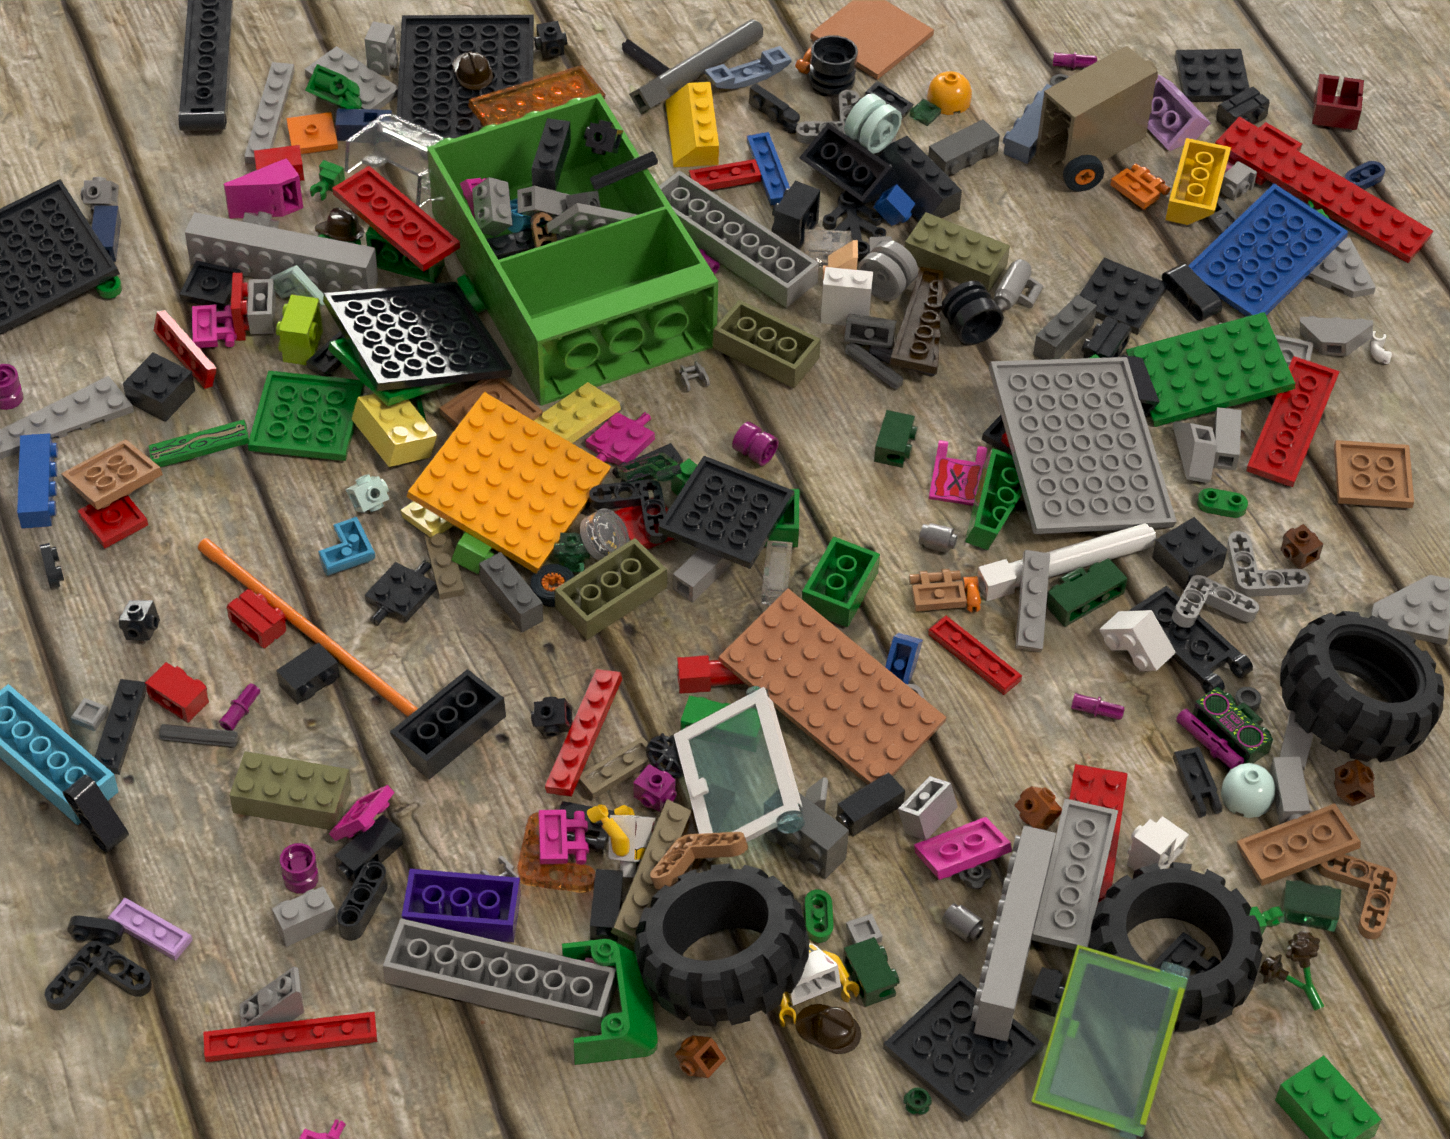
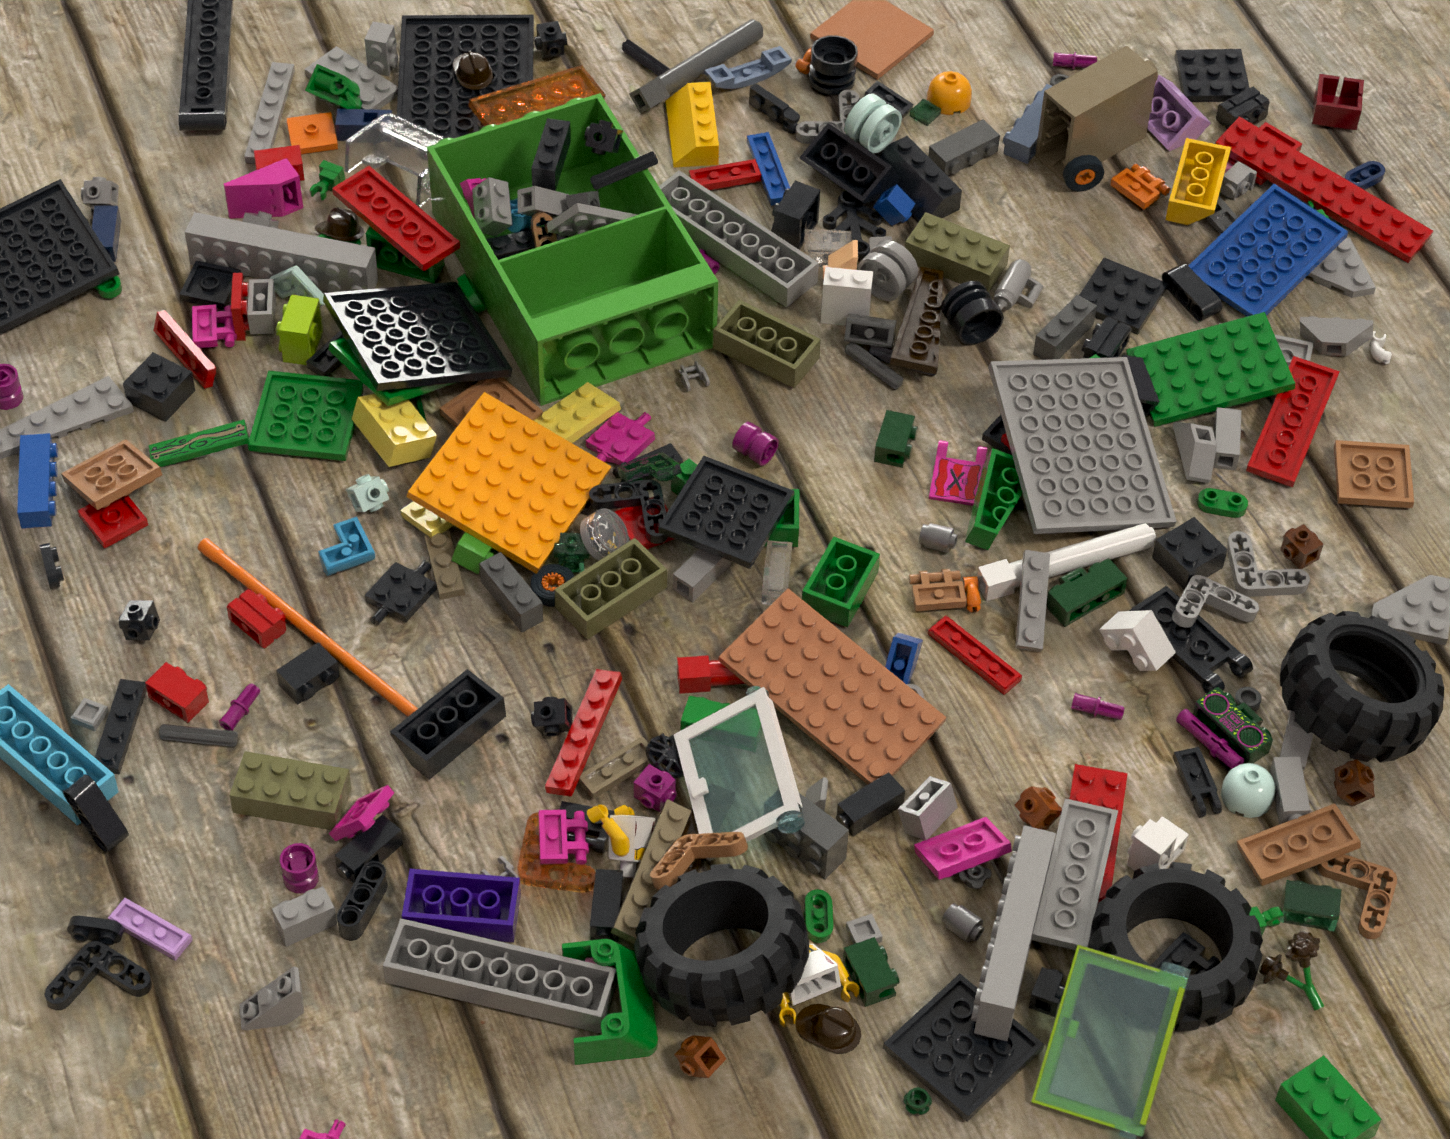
red plate [203,1011,378,1062] -> none

